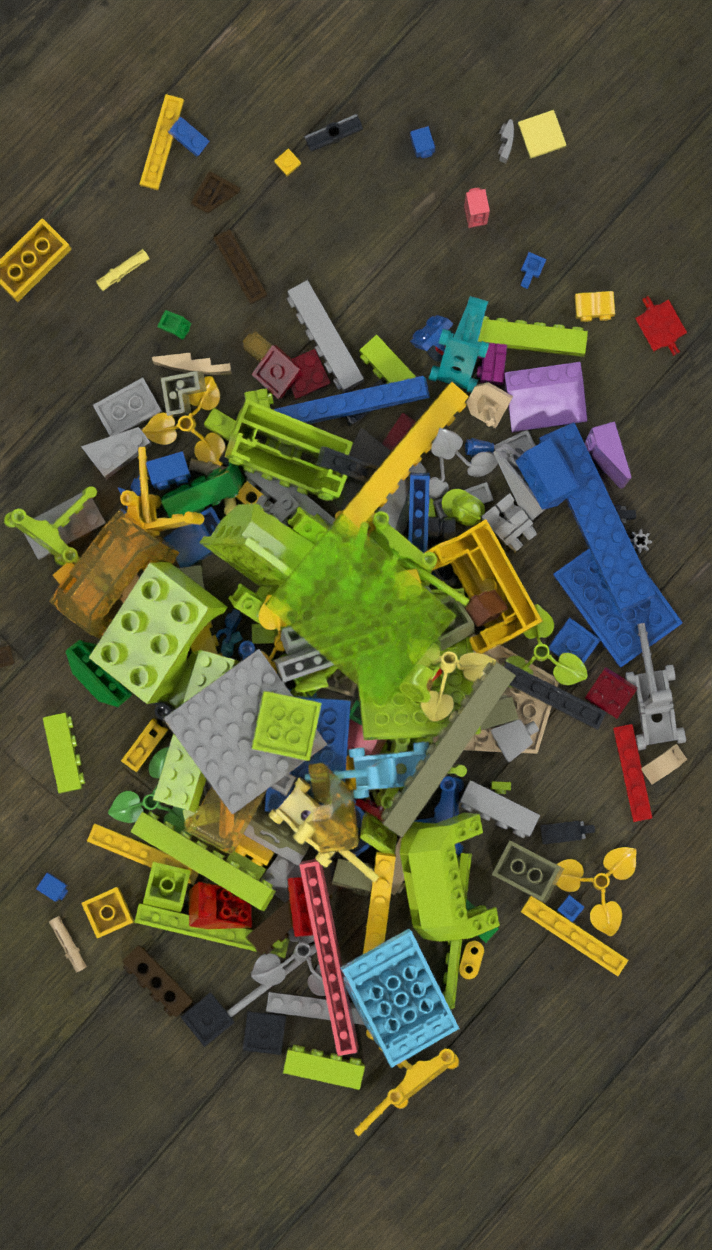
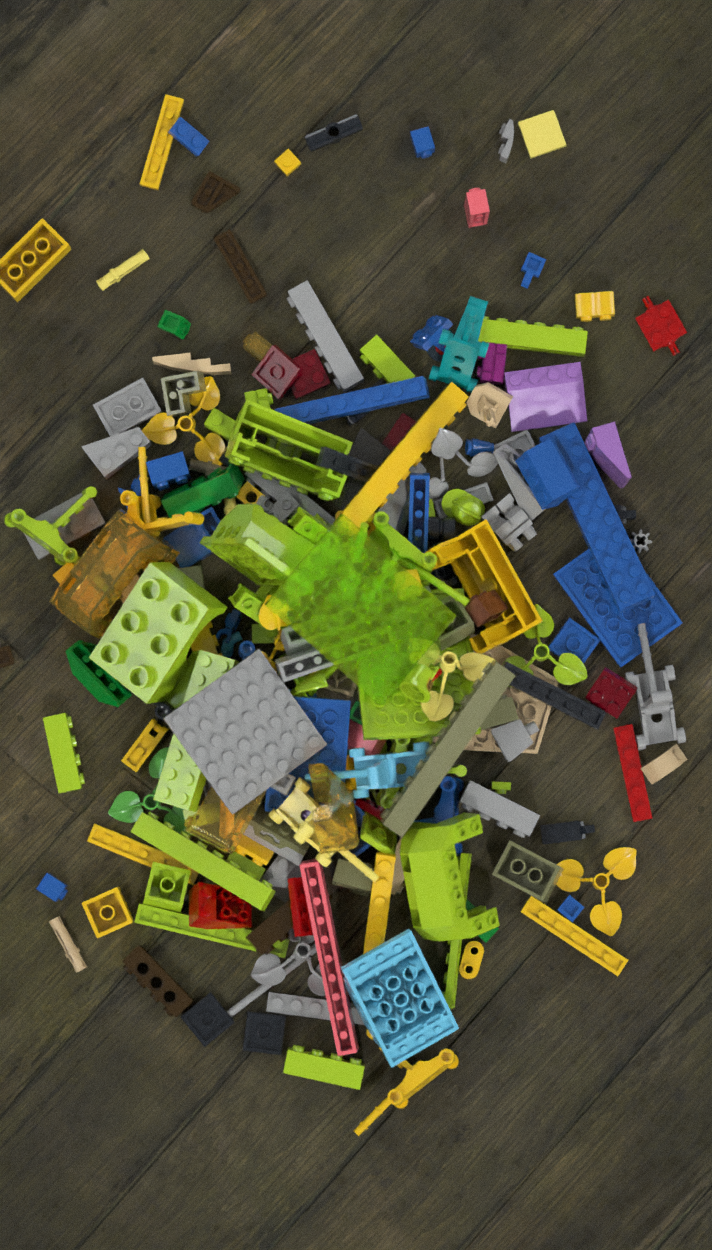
lime plate [251,691,322,761] -> none

